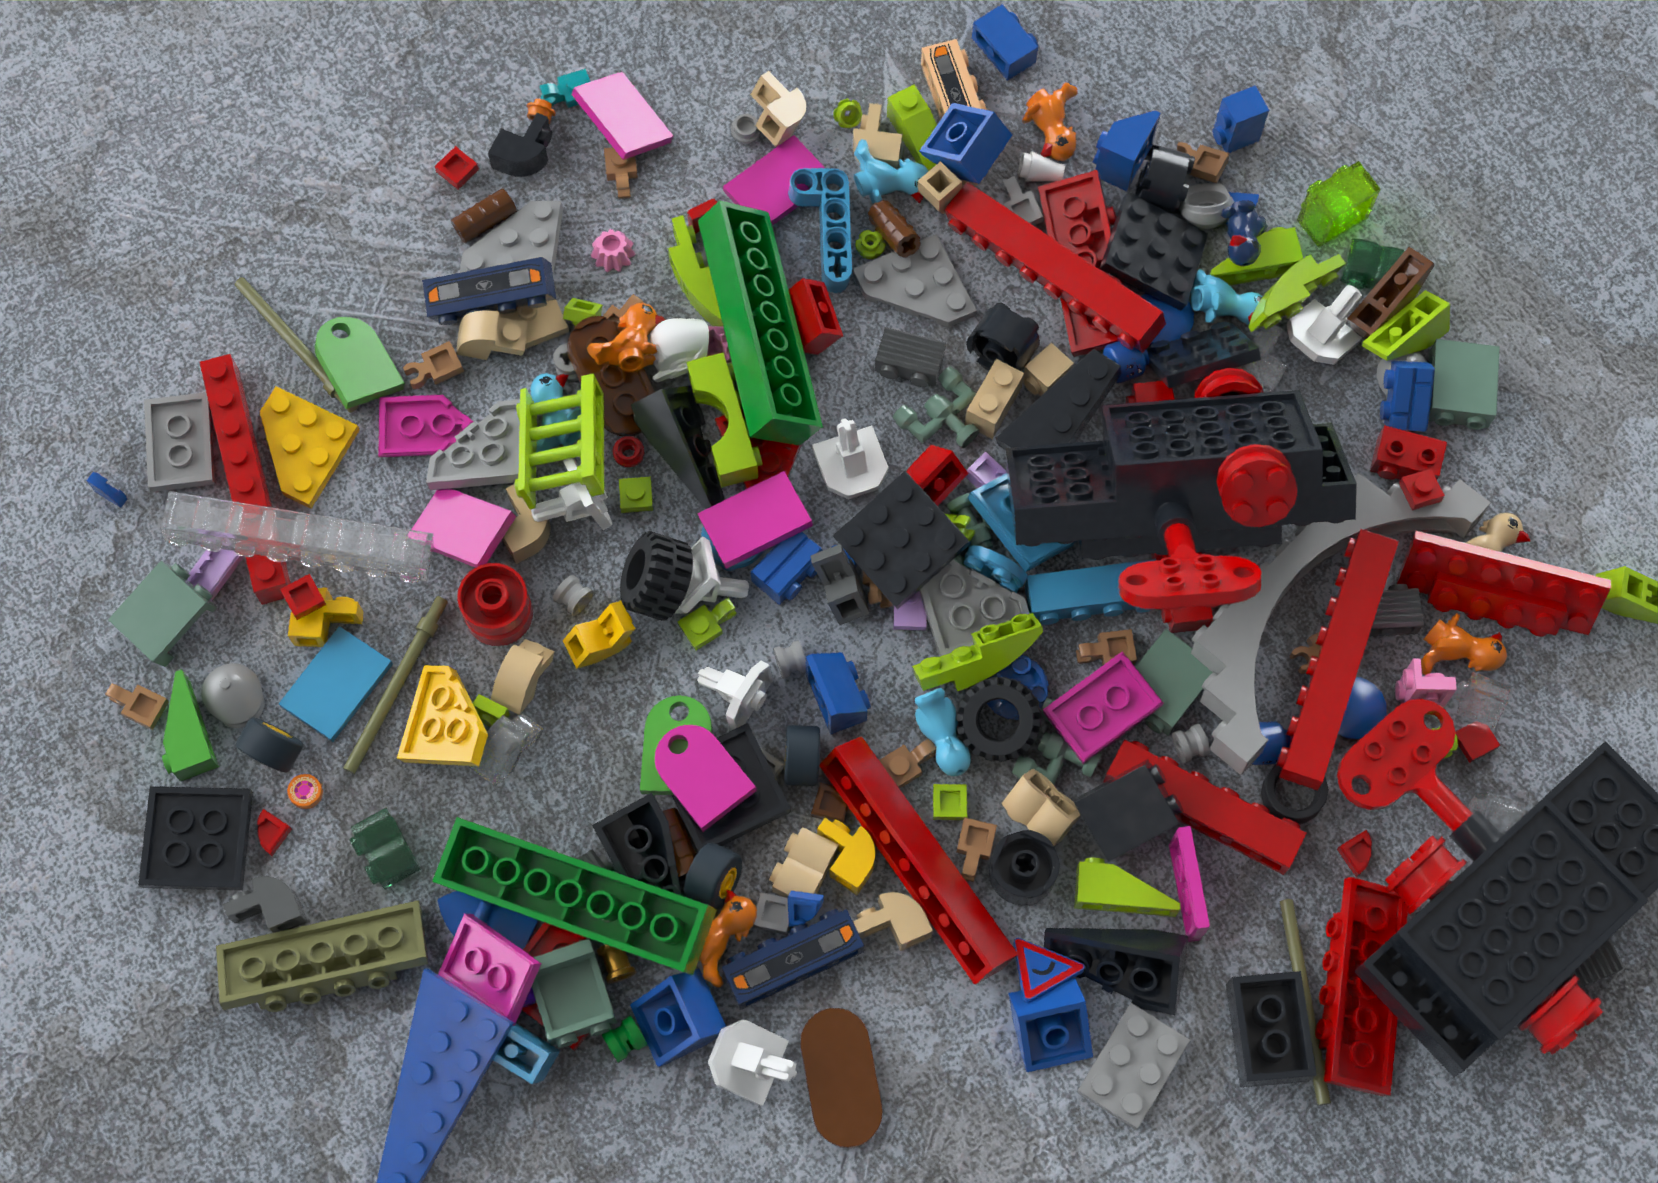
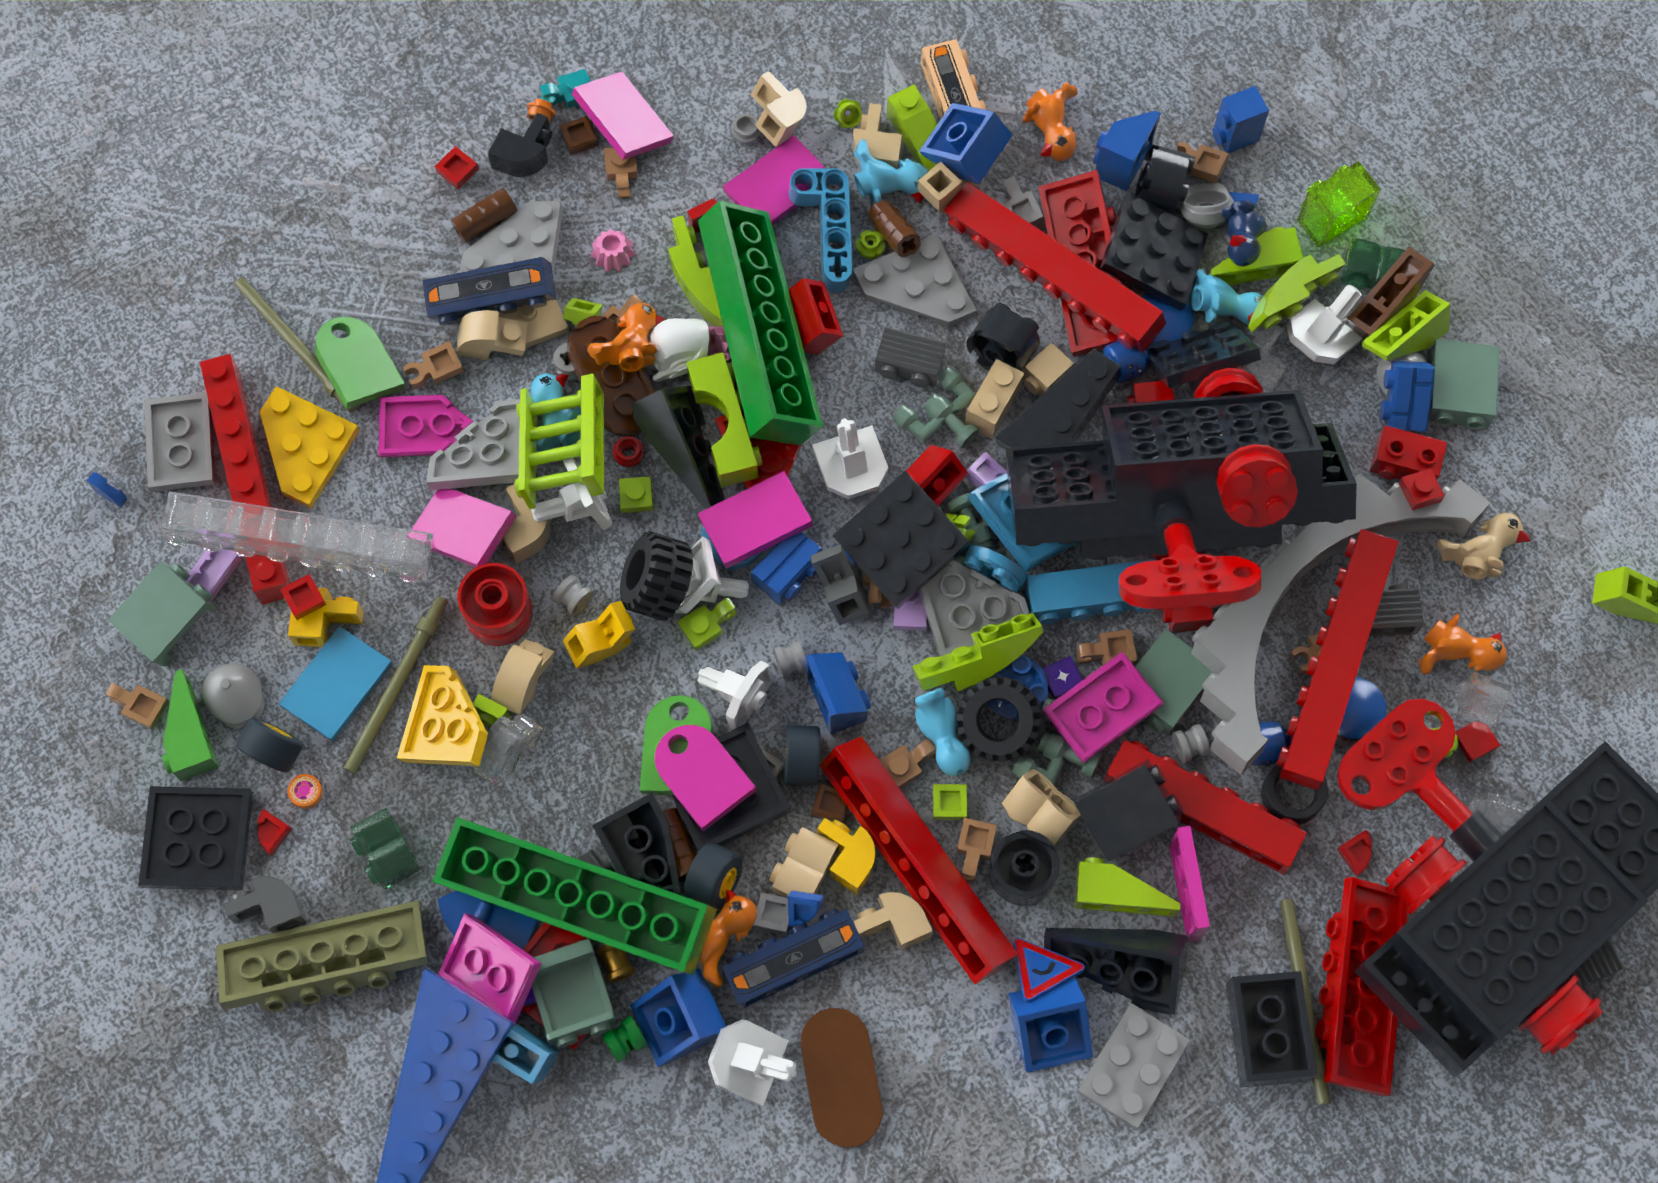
blue brick [972,4,1039,81] -> none
white cone [1018,151,1065,182] -> none
bright pink bracket [1395,659,1457,708] -> none
red plate [1396,531,1611,637] -> none
none -> reddish brown tile [559,116,599,156]
none -> dark purple tile [1042,656,1082,699]

